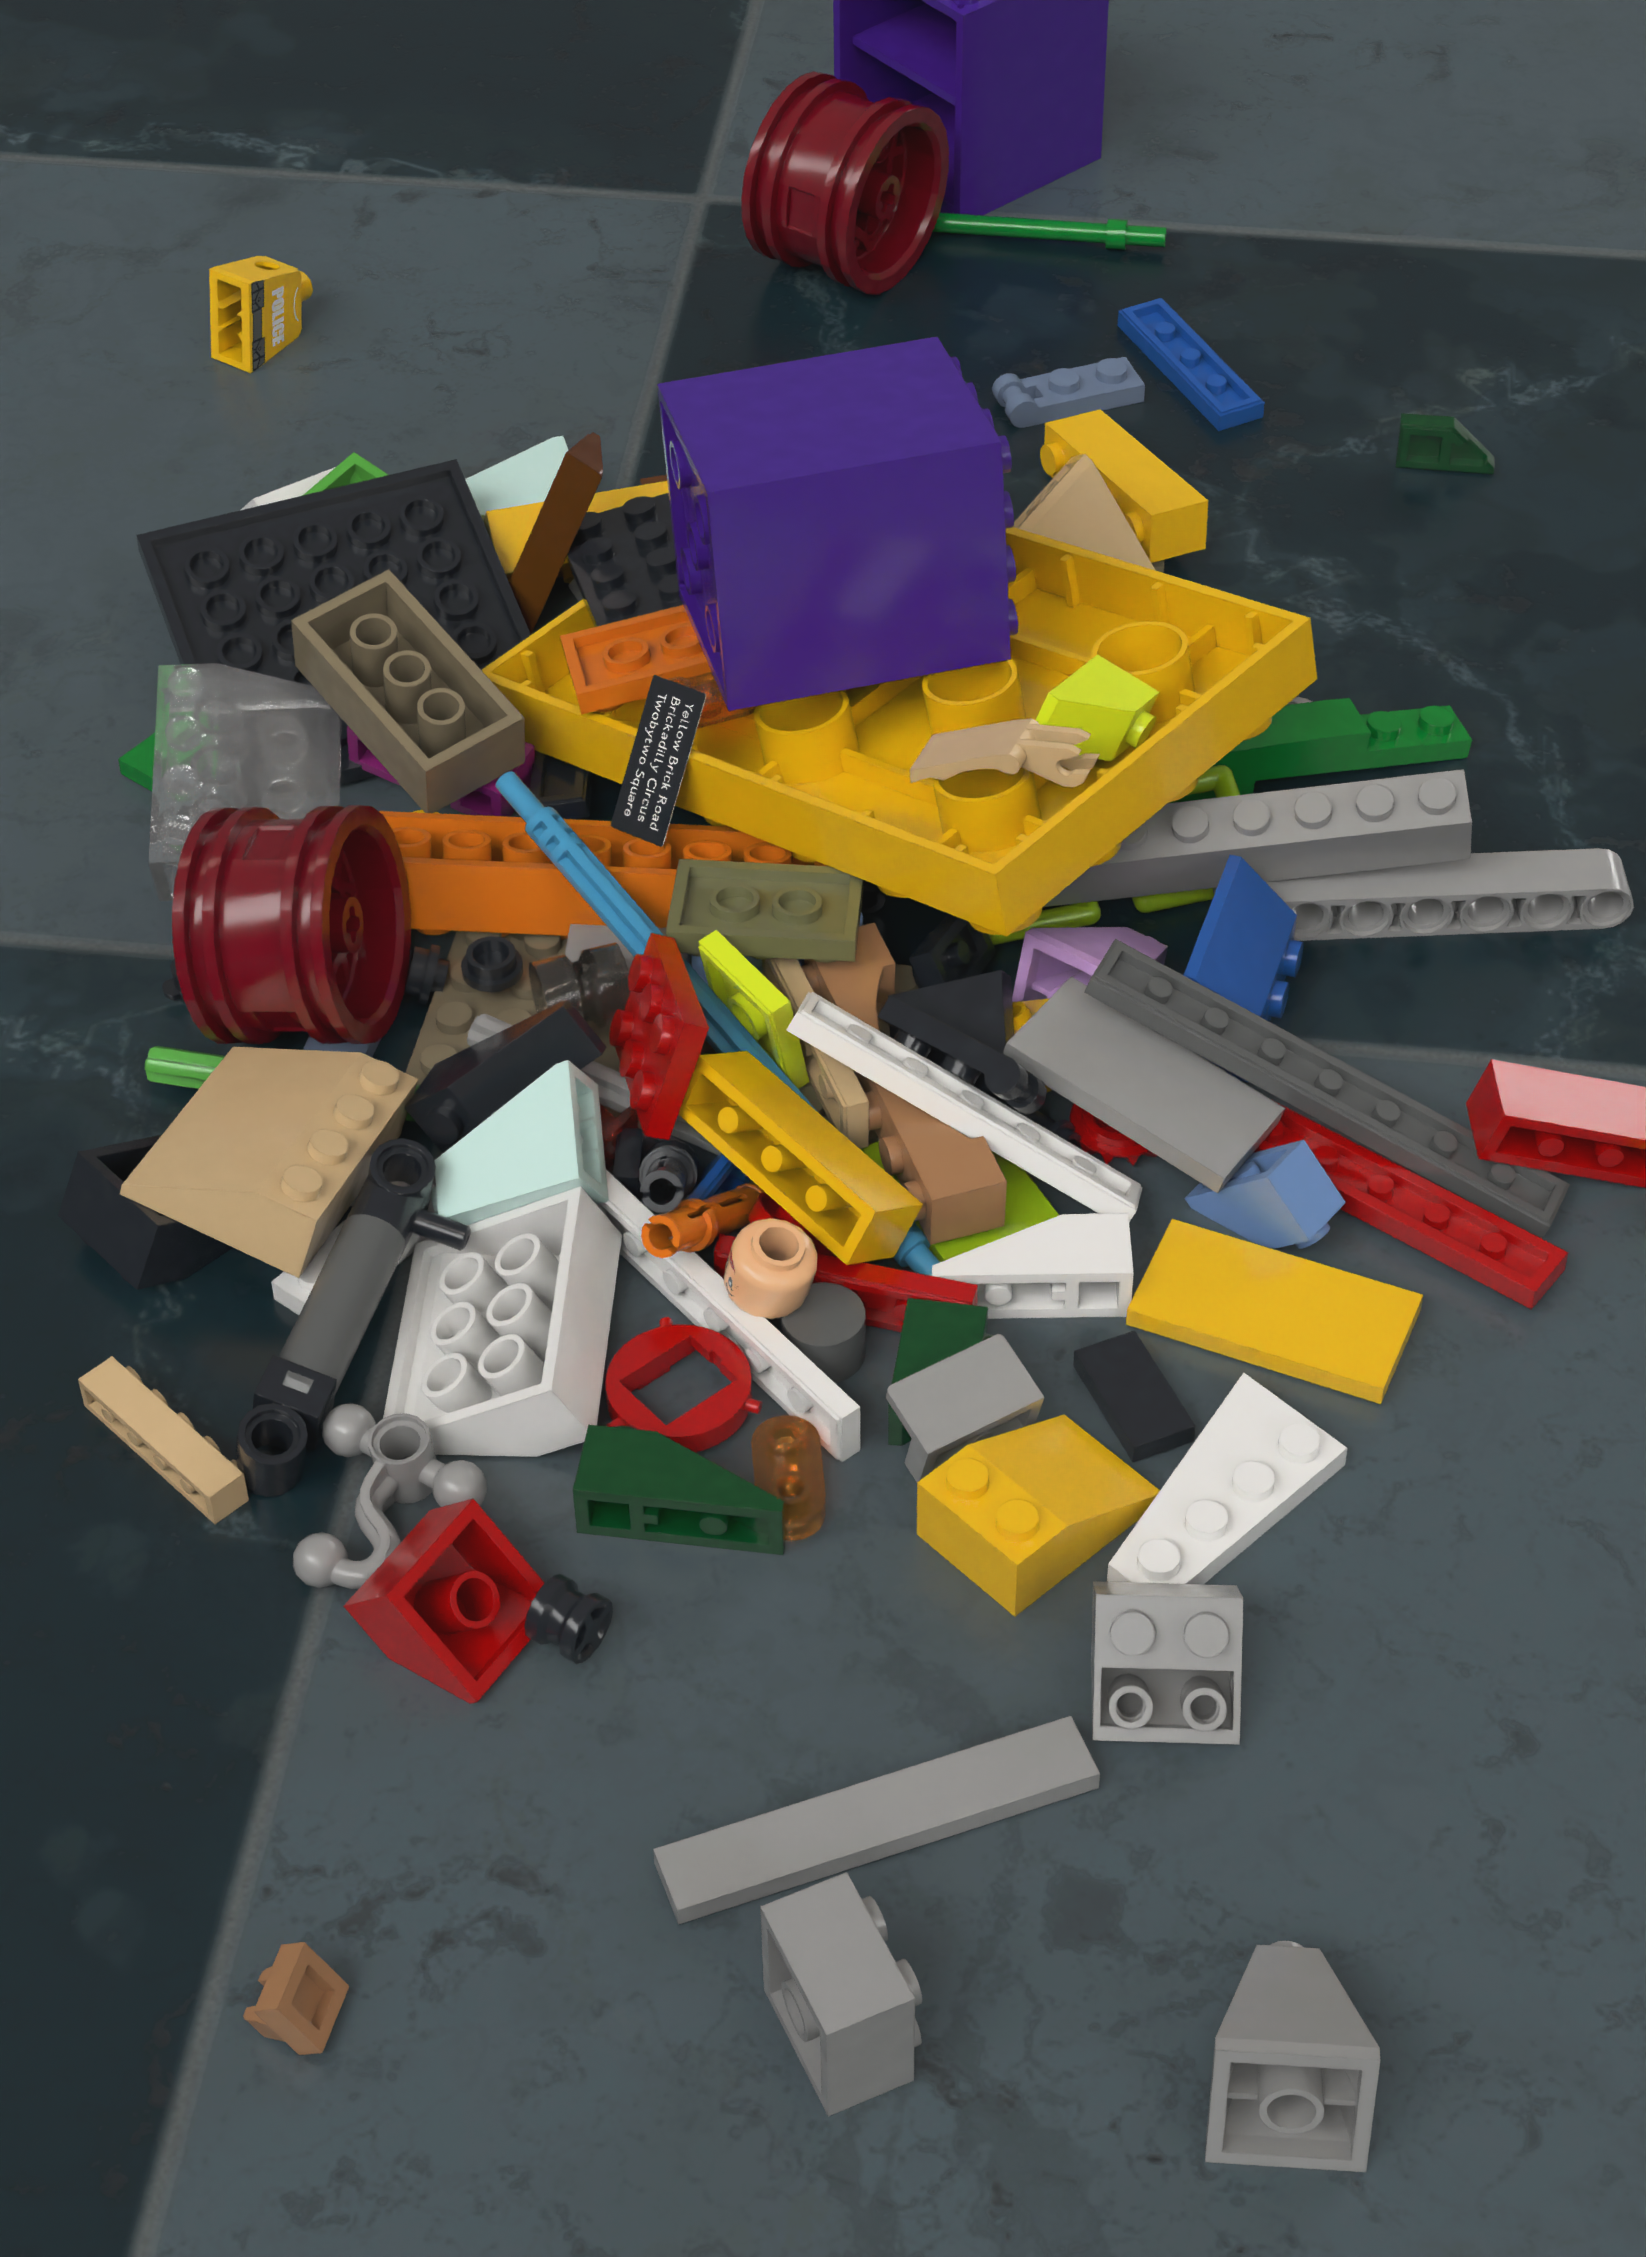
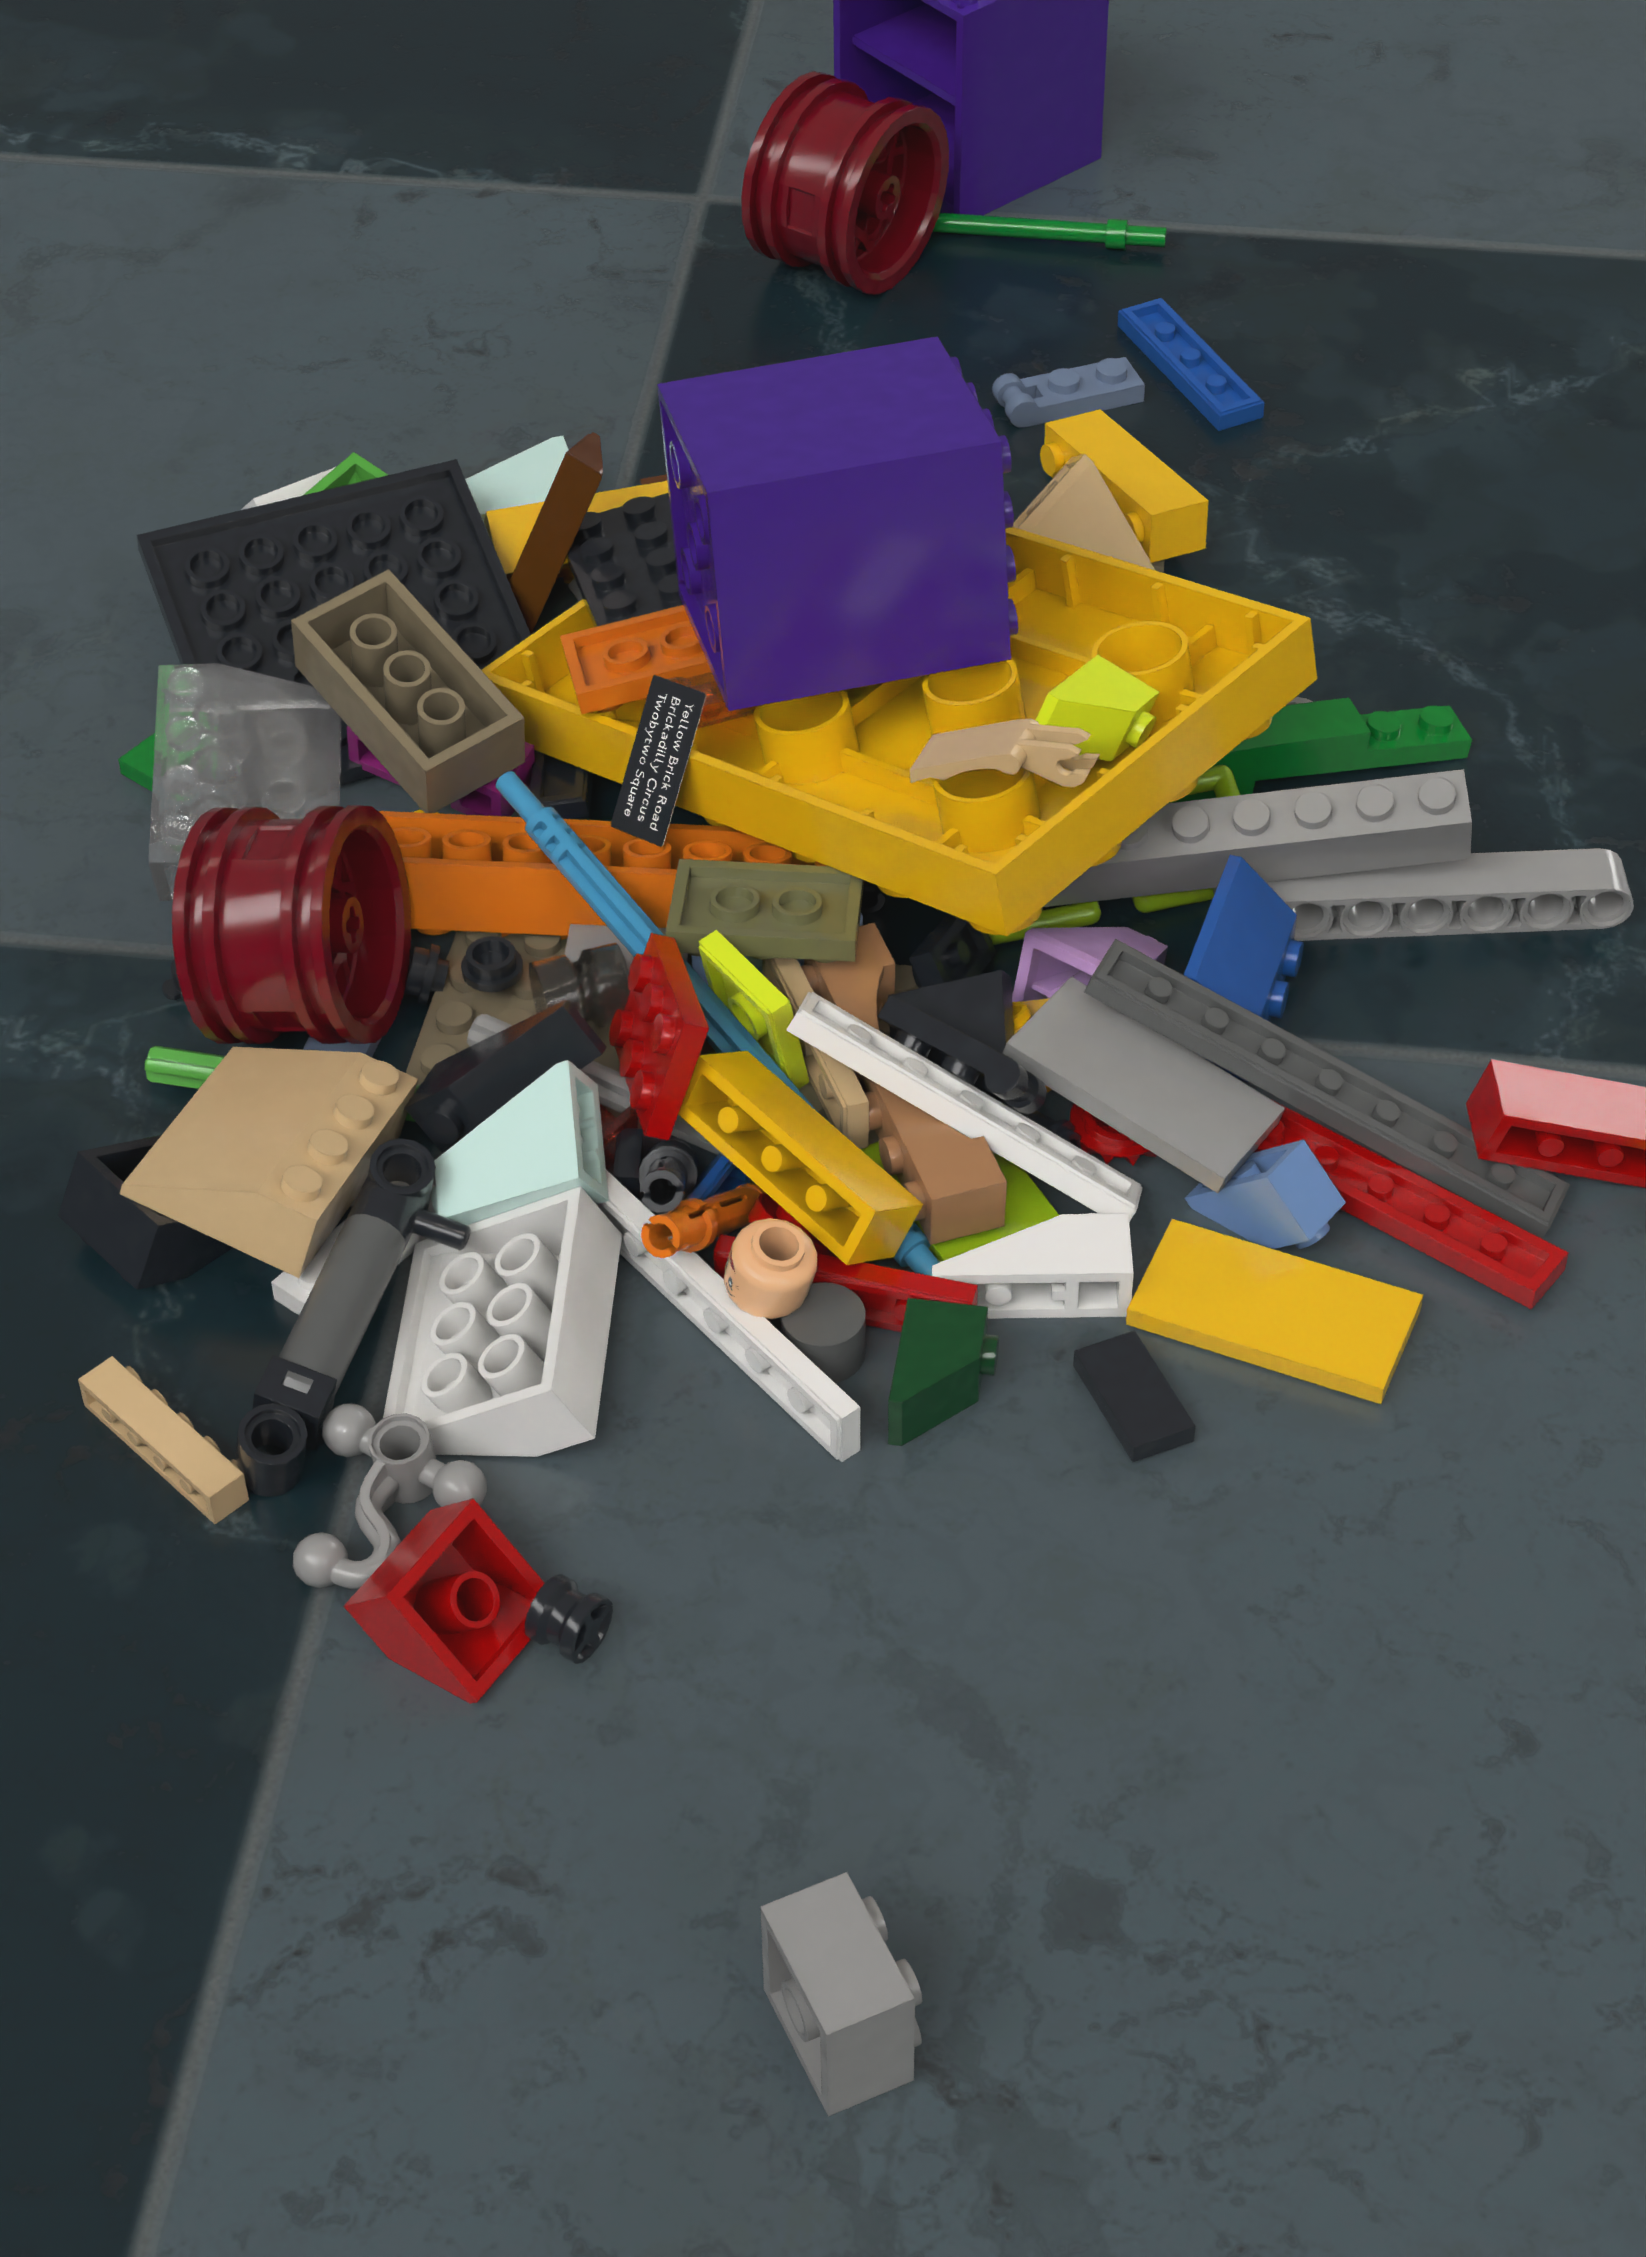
yellow torso [209,256,313,373] -> none
medium nougat tile [243,1942,349,2055] -> none
dark green slope [573,1424,785,1555] -> none
red piece [605,1317,762,1452] -> none
light grey tile [653,1716,1100,1925] -> none
clear orange plate [751,1415,826,1541] -> none
light grey panel [886,1334,1045,1482] -> none
yellow slope [917,1414,1160,1617] -> none
light grey slope [1091,1581,1243,1745] -> none
white wing [1107,1373,1348,1584] -> none
light grey slope [1205,1941,1380,2172] -> none
dark green tile [1396,413,1494,474] -> none

